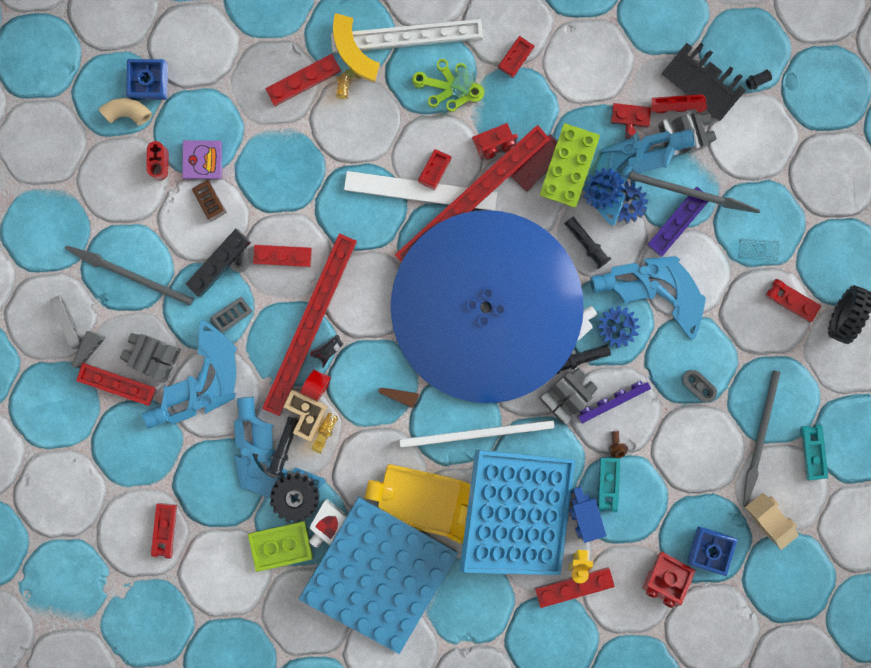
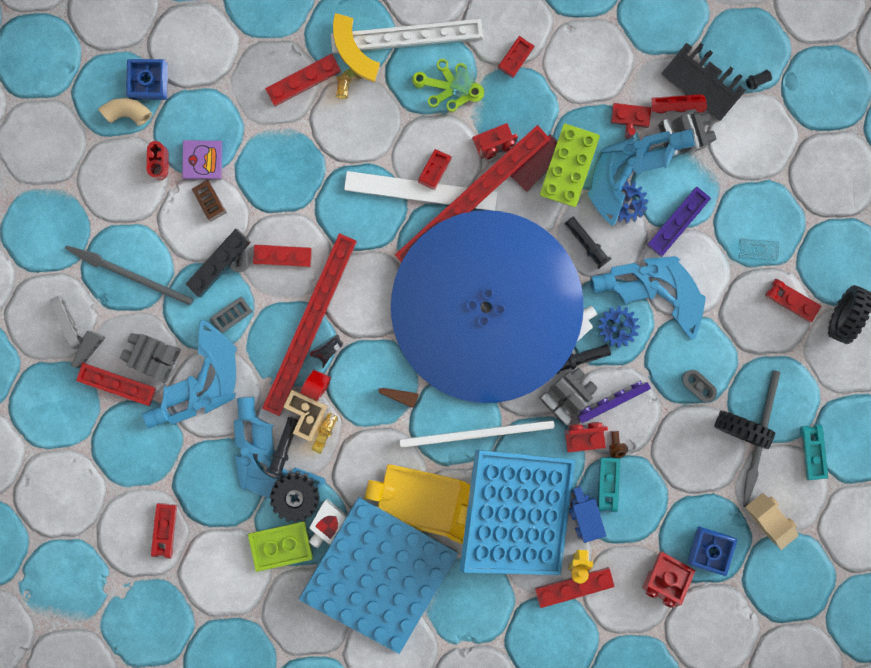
blue gear [582,168,625,210] -> none
dark grey piece [627,171,760,213] -> none
none -> red bracket [564,422,608,452]
none -> black tyre [714,410,776,449]

